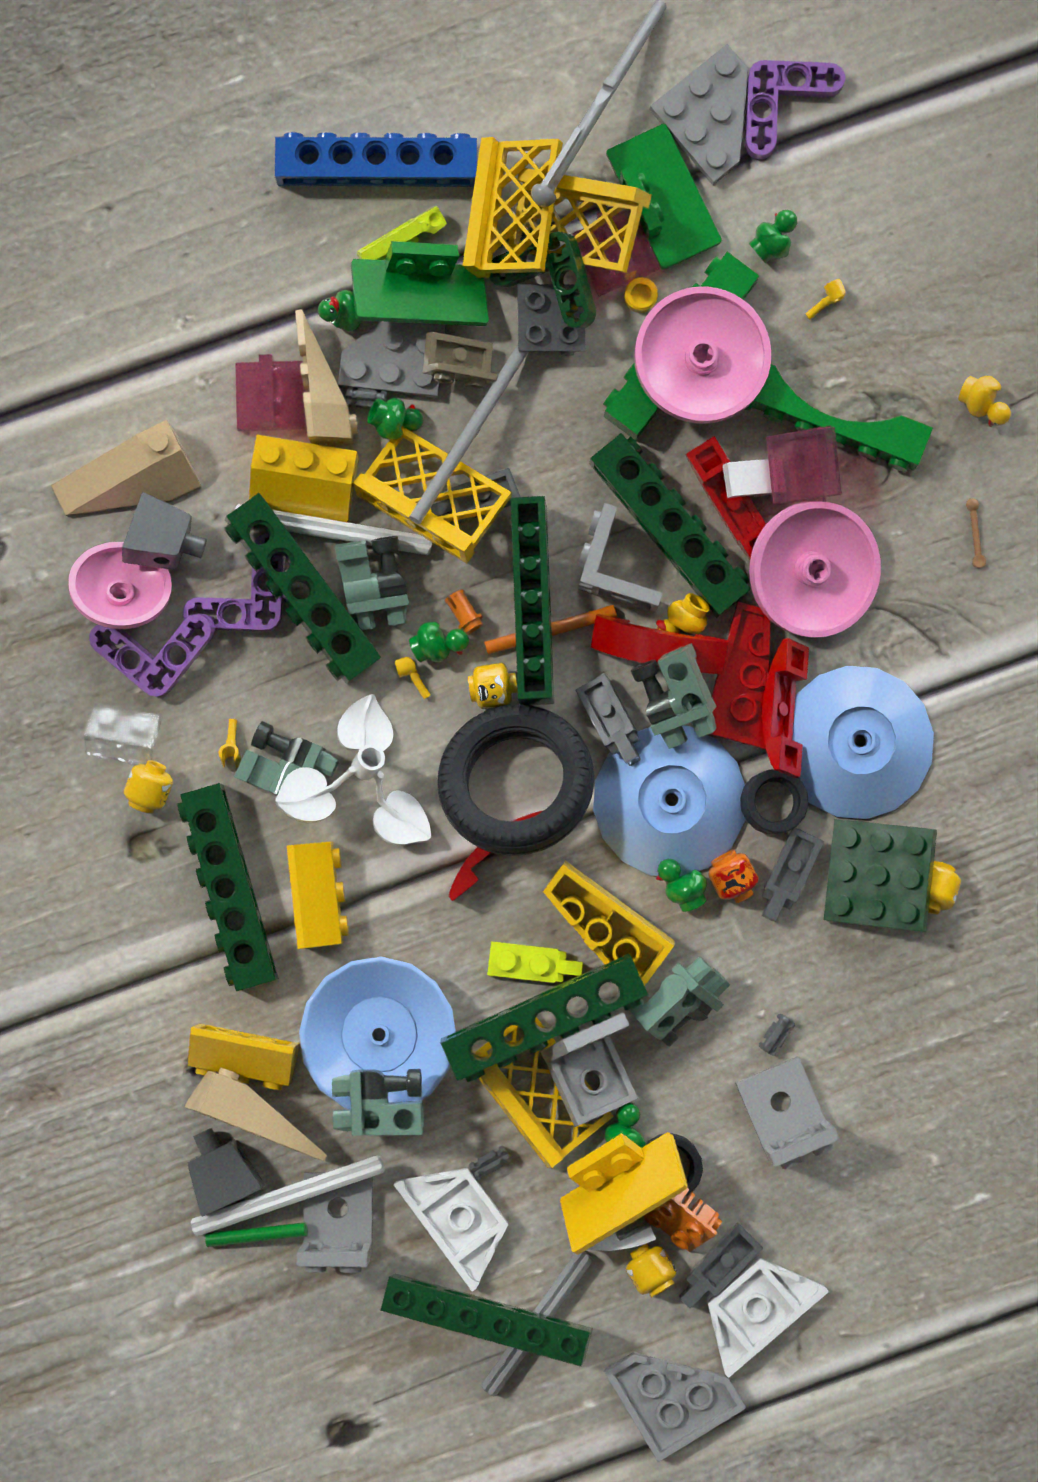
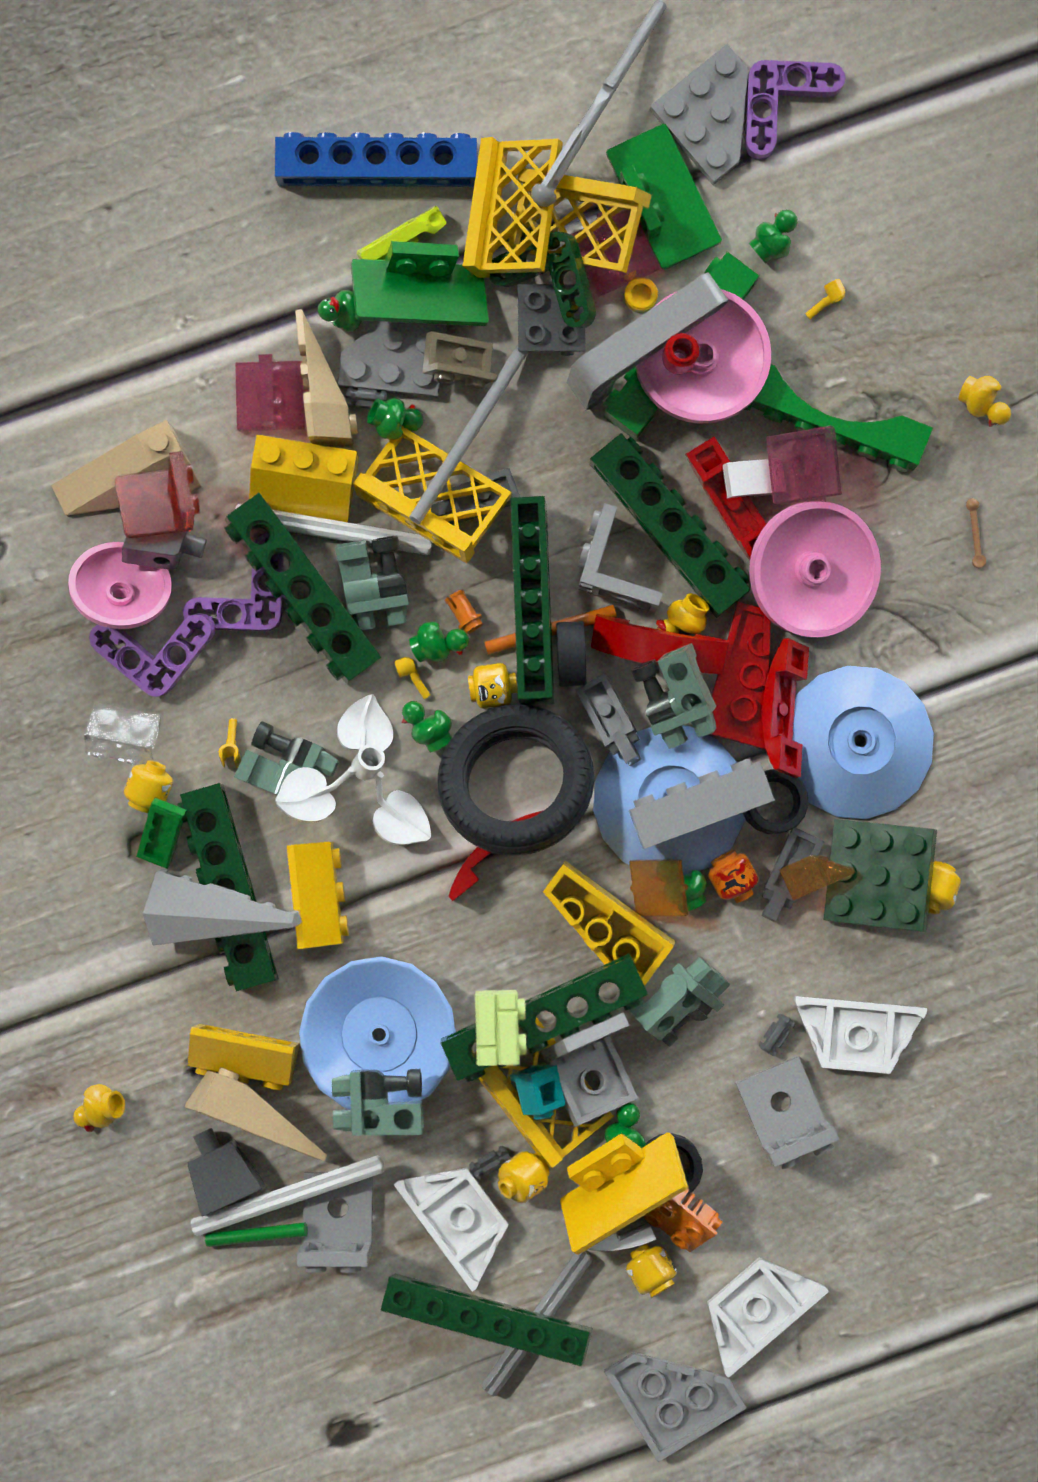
neon yellow hinge [487,941,583,983] -> none
dark grey hinge [679,1222,763,1309] -> none
none -> yellow animal [73,1084,125,1132]
none -> clear red bracket [115,451,200,539]
none -> green plate [136,798,187,869]
none -> light grey wedge [143,869,302,946]
none -> green animal [401,701,452,753]
none -> yellowish green brick [475,990,526,1066]
none -> yellow head [498,1151,549,1203]
none -> teal brick [510,1065,566,1119]
none -> black tyre [556,621,587,687]
none -> light grey beam [567,272,728,410]
none -> light grey brick [629,758,775,849]
none -> clear orange piece [629,859,688,916]
none -> red brick [662,333,699,375]
none -> clear orange slope [779,854,855,901]
none -> white wing [794,996,927,1074]

